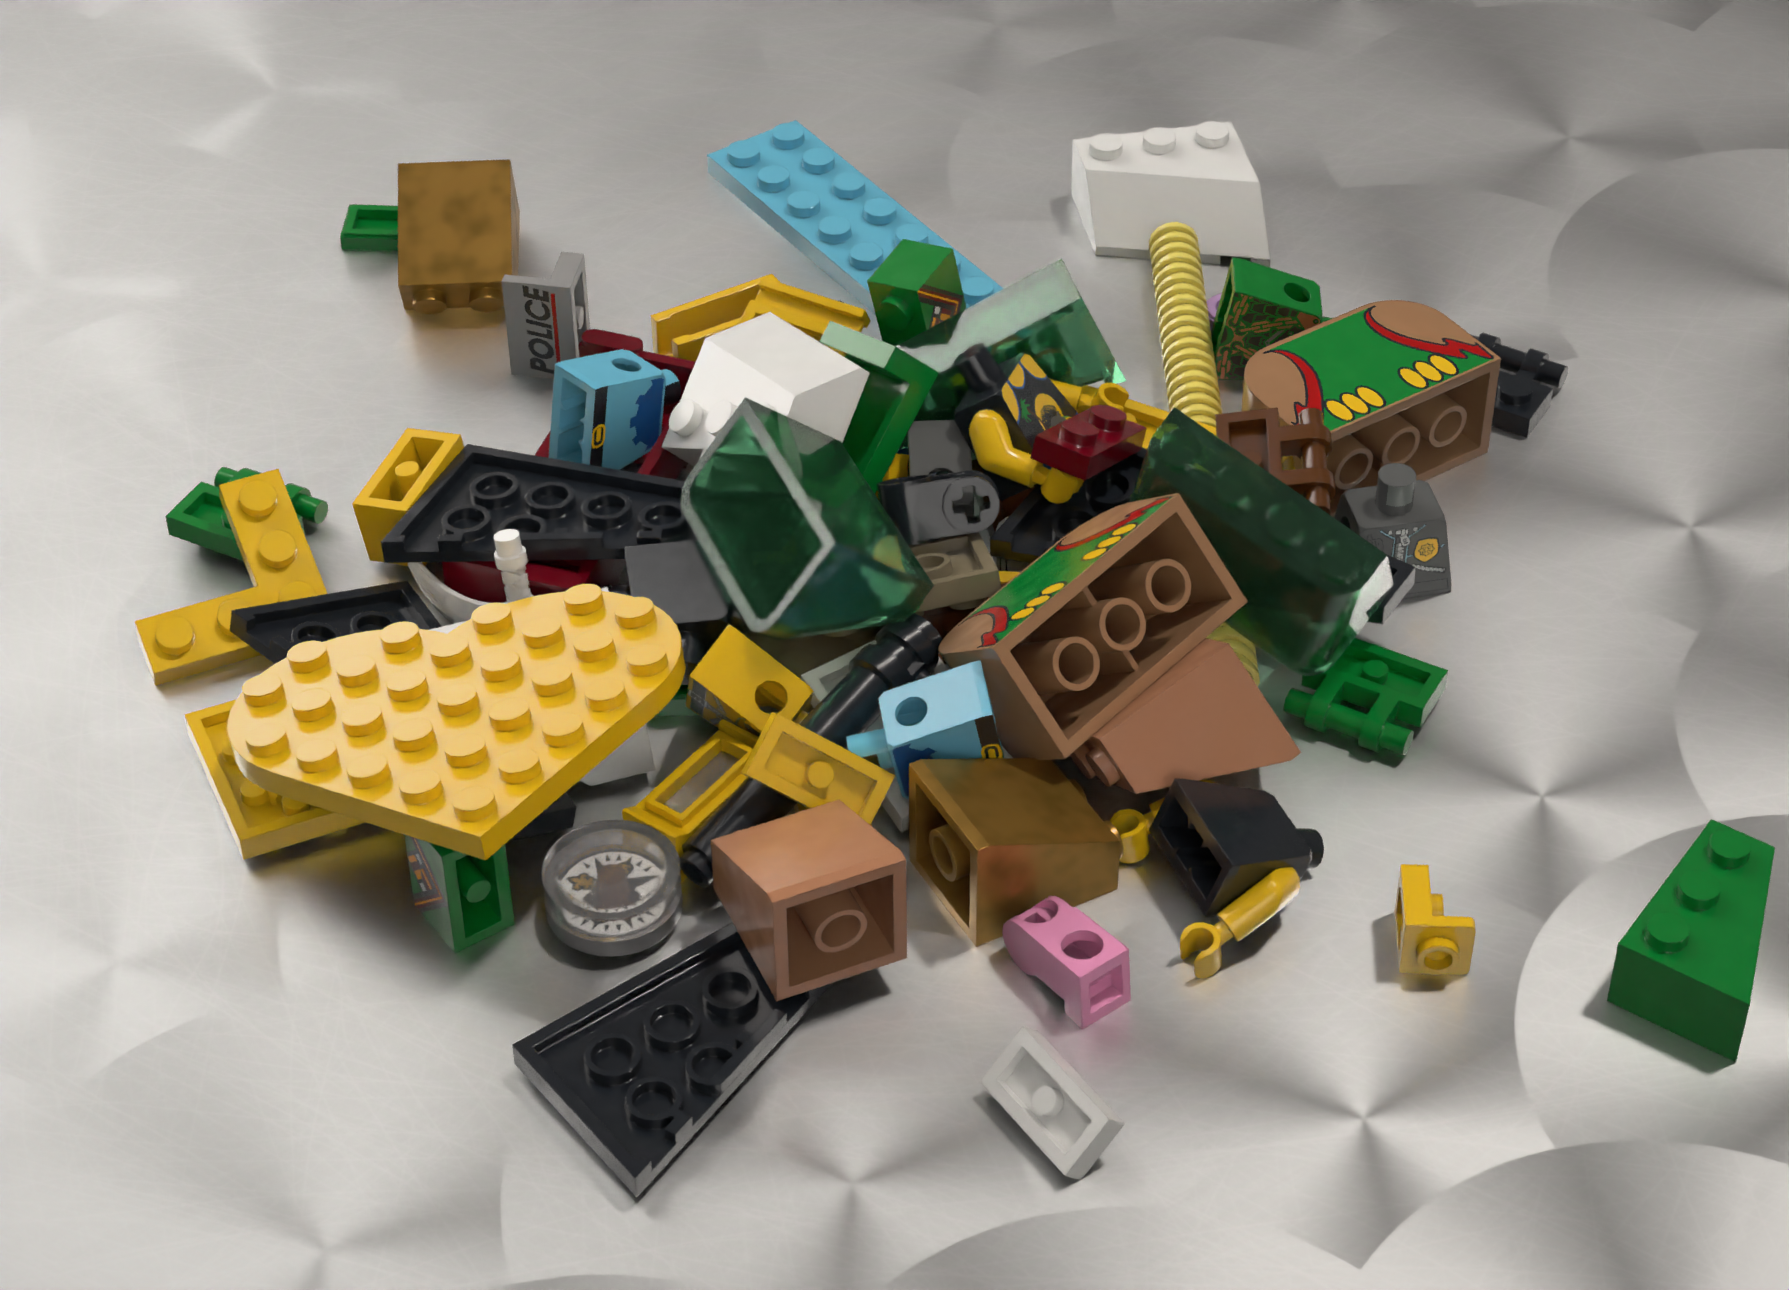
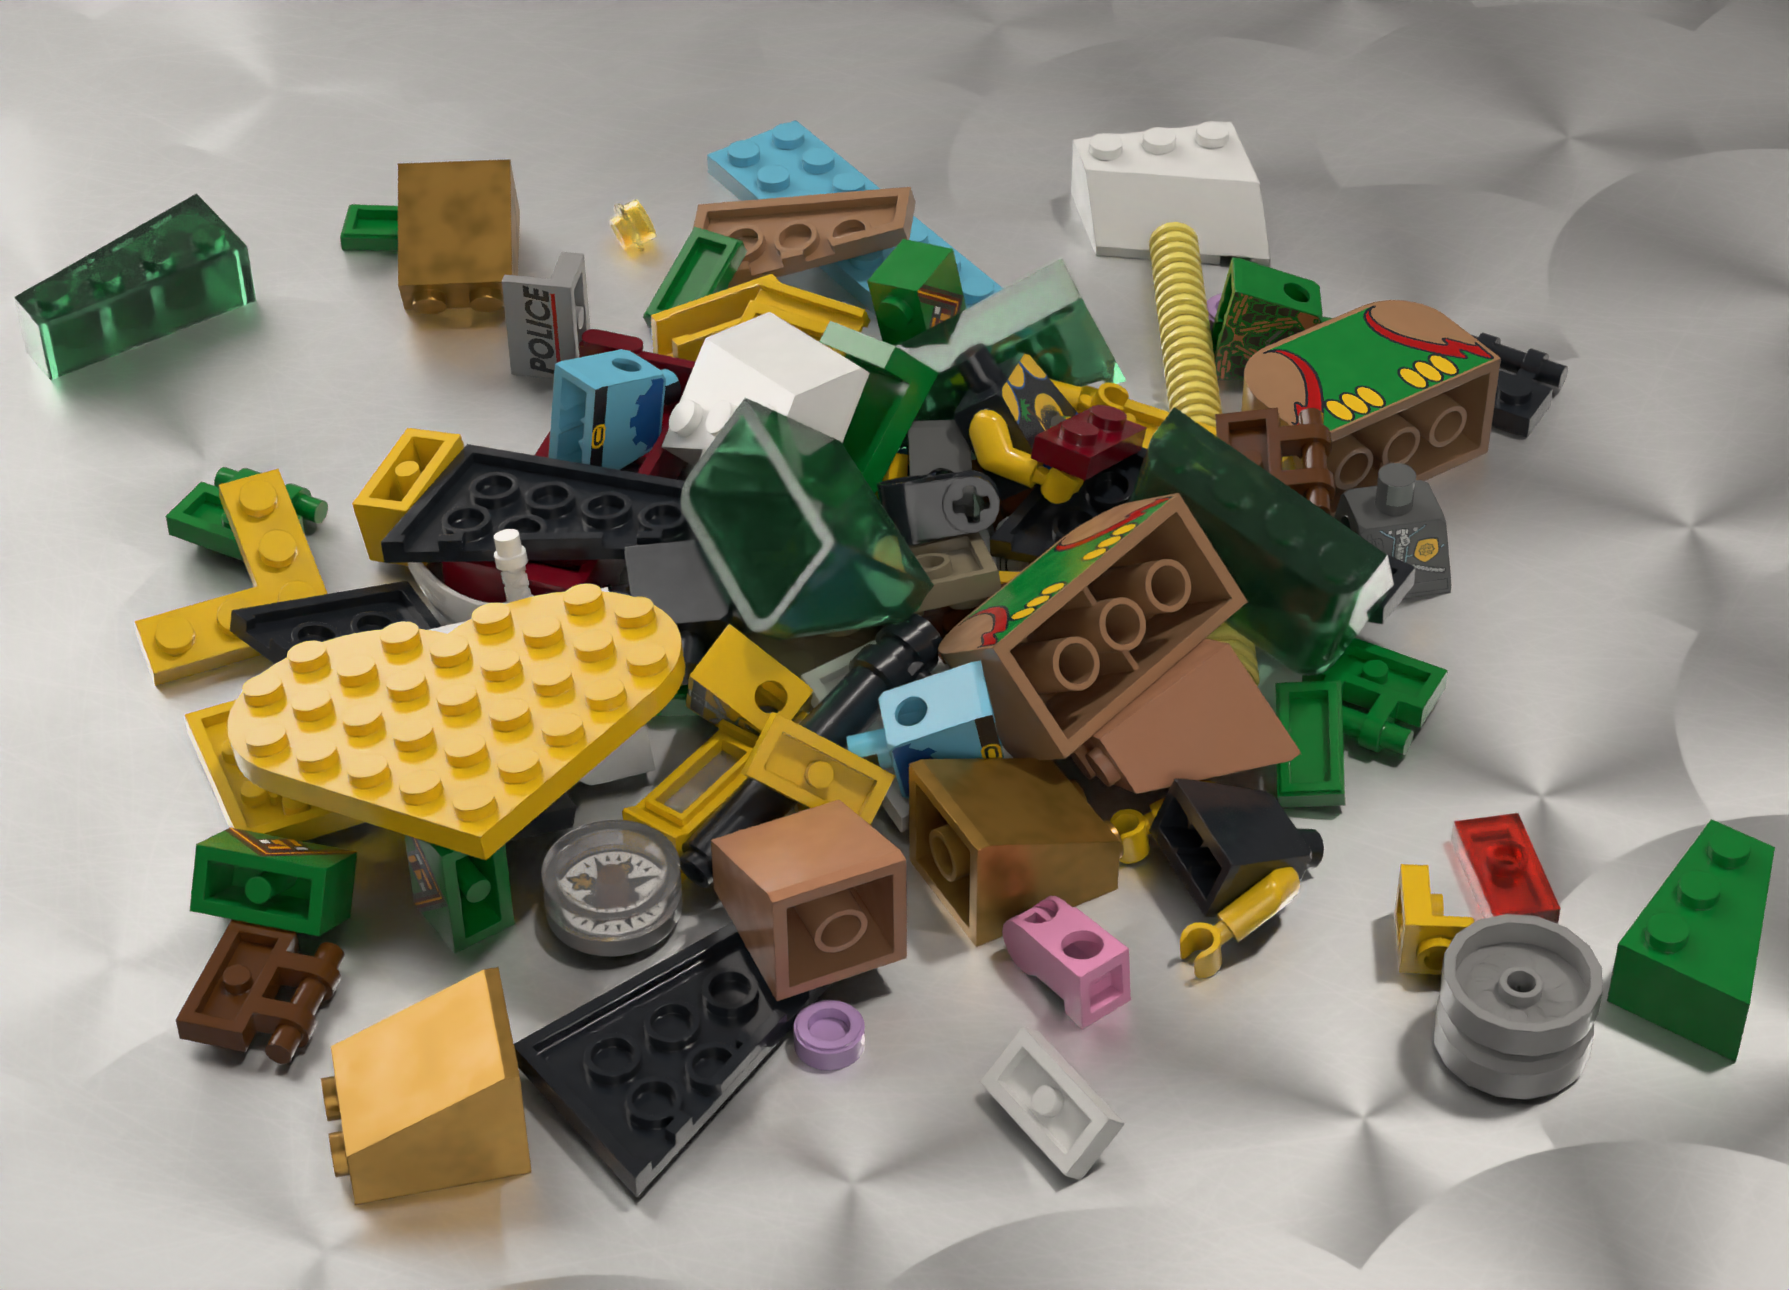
none -> clear green wedge [14,193,256,380]
none -> reddish brown plate [176,919,345,1064]
none -> green brick [190,827,357,936]
none -> slope [321,967,532,1205]
none -> clear yellow plate [609,199,657,252]
none -> green tile [643,226,747,328]
none -> medium nougat wing [693,187,916,289]
none -> lavender tile [793,1000,865,1070]
none -> green tile [1275,680,1346,808]
none -> light grey wheel [1434,914,1603,1100]
none -> clear red plate [1451,813,1561,924]

